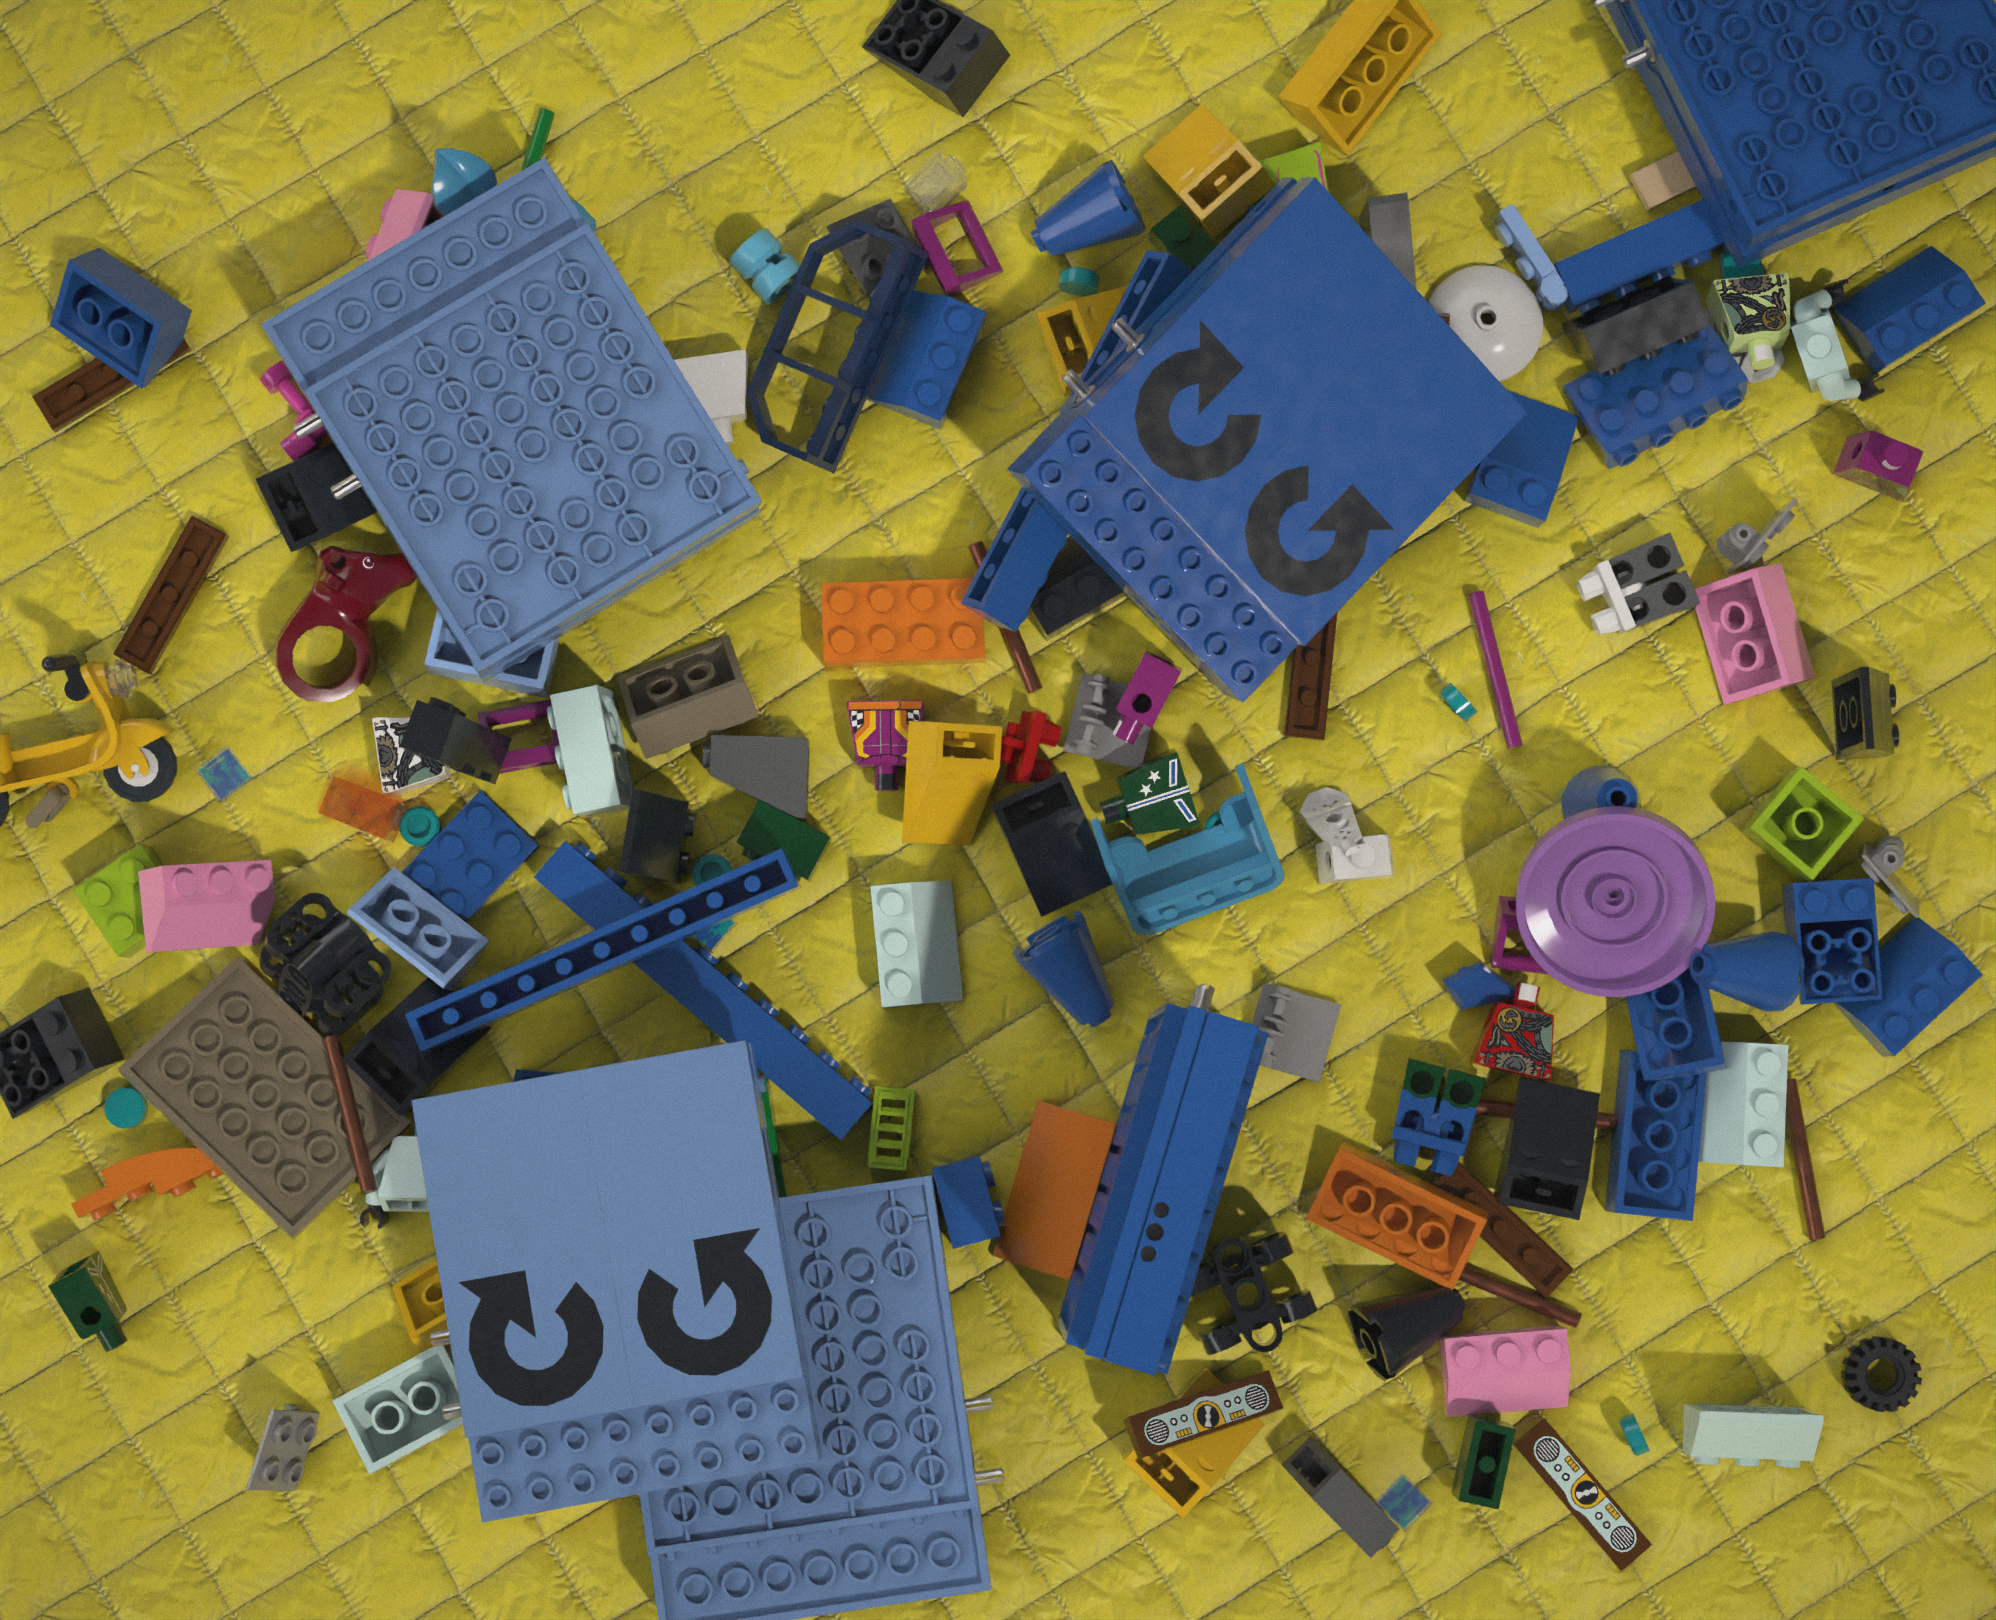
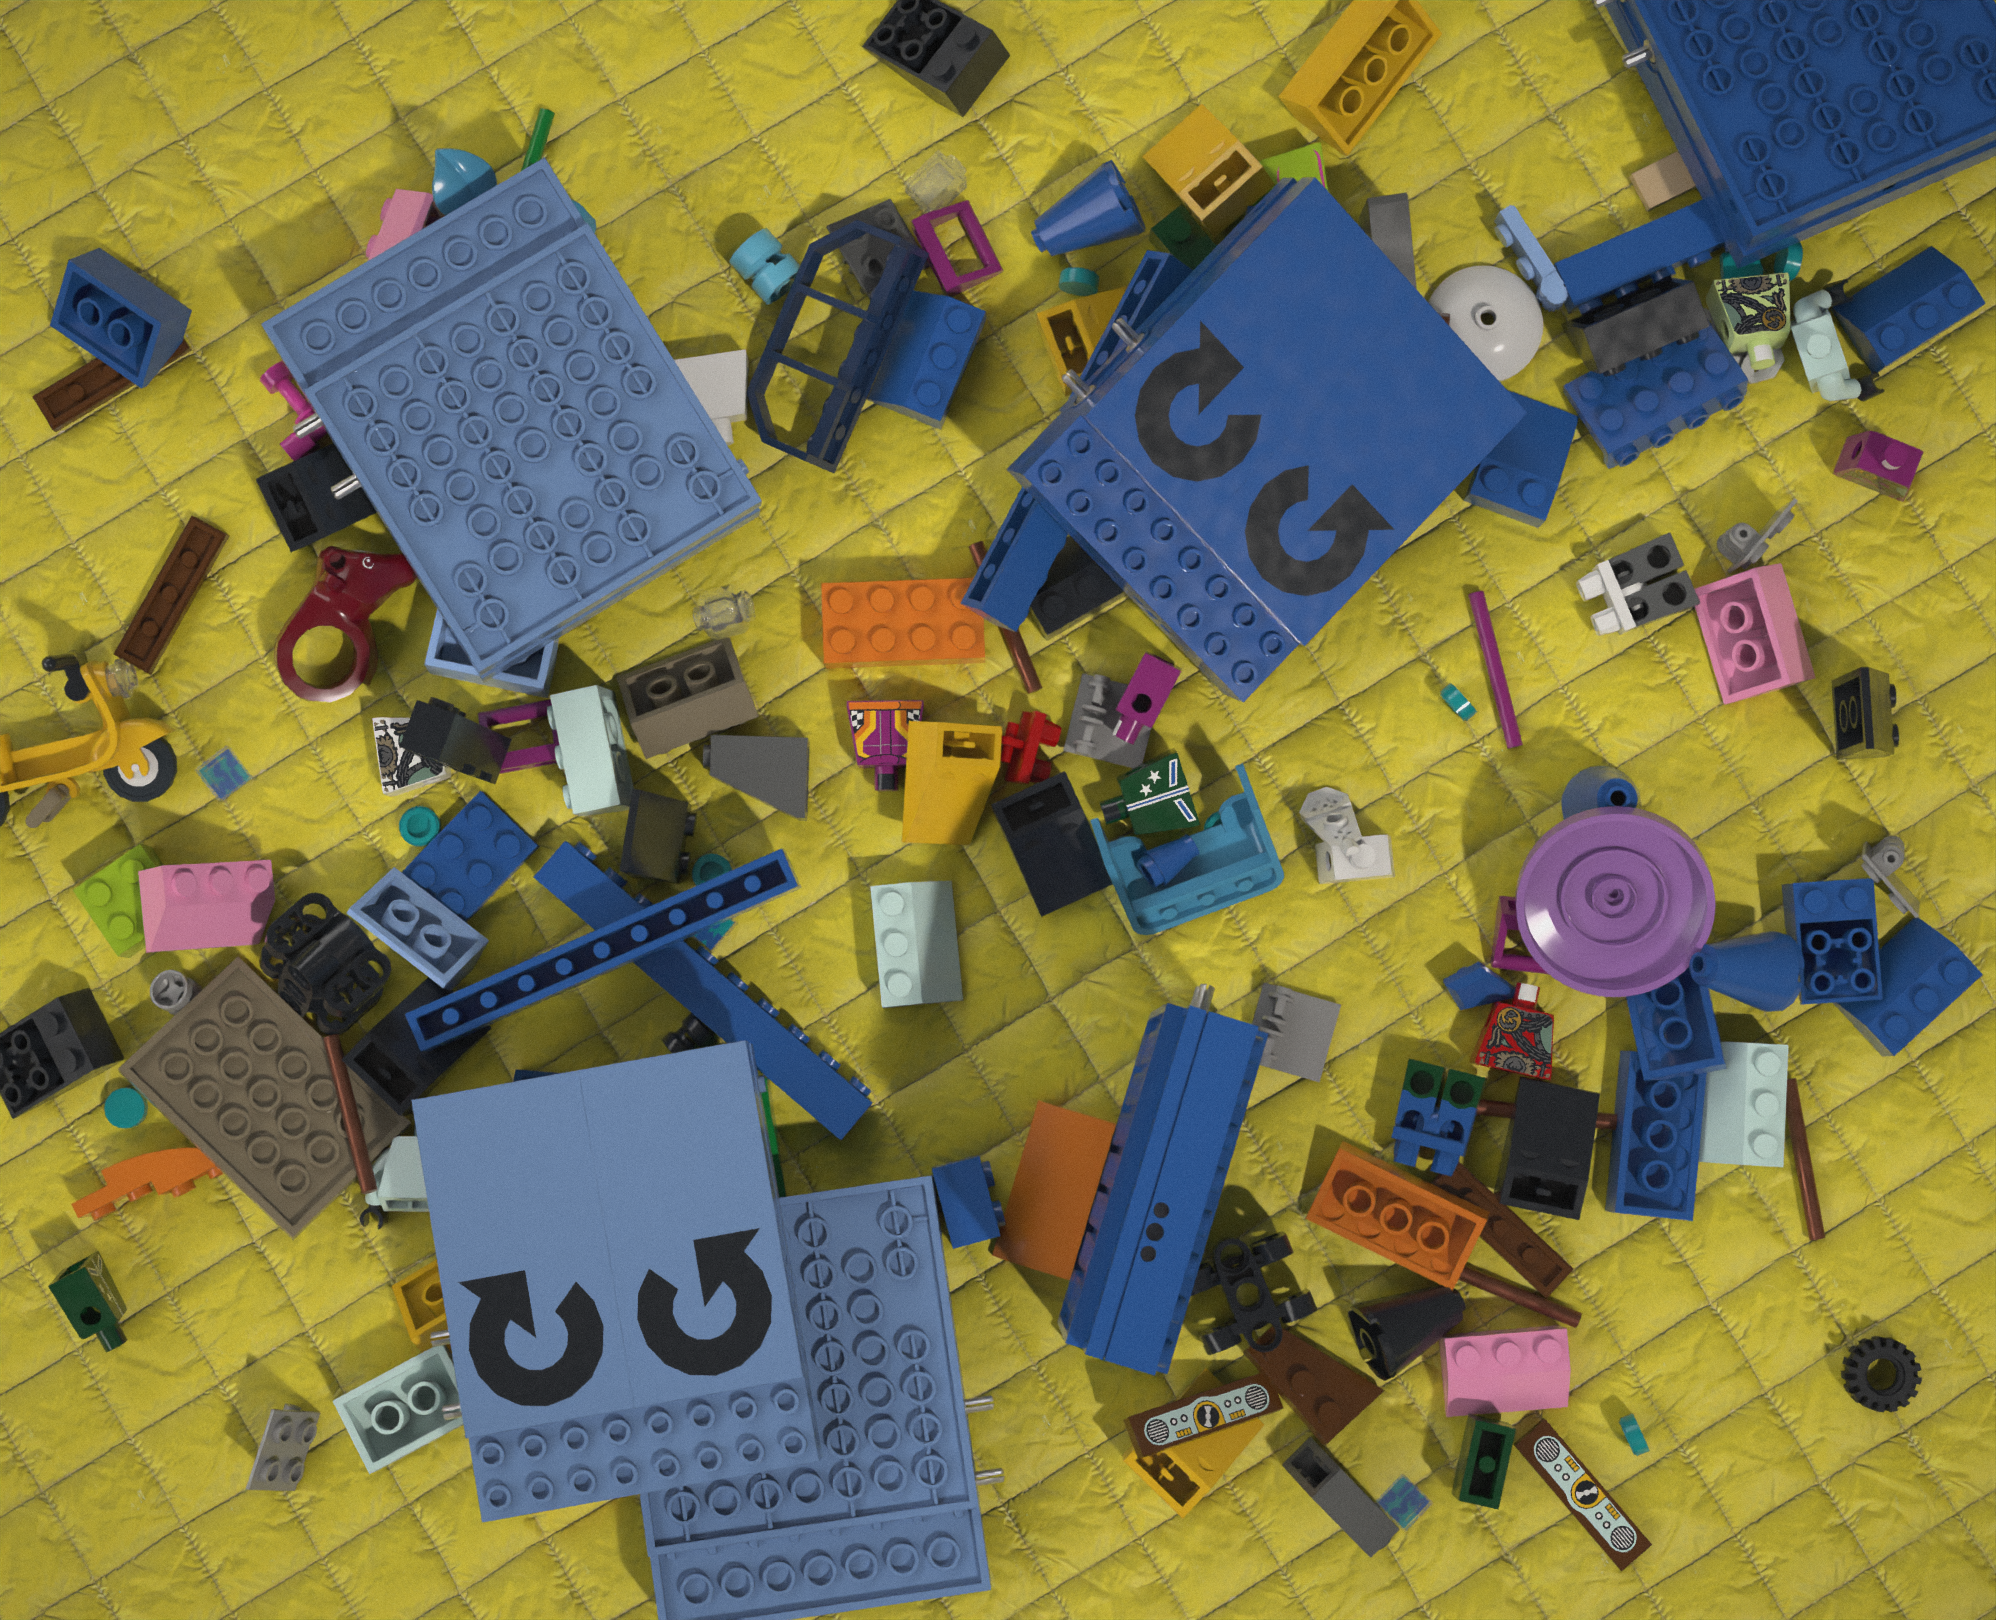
clear orange slope [318,776,409,843] -> none
dark green brick [736,800,832,882] -> none
lime slope [867,1086,915,1171] -> none
blue cone [1012,911,1114,1027] -> none
reddish brown tile [1284,612,1338,741] -> none
light aqua slope [1683,1403,1824,1468] -> none
lime brick [1741,766,1864,883] -> none
none -> light grey wheel [150,970,202,1016]
none -> black wheel [661,1013,718,1053]
none -> clear head [693,583,755,640]
none -> blue cone [1137,834,1199,888]
none -> reddish brown wing [1243,1326,1385,1445]
none -> teal tile [1774,242,1803,281]

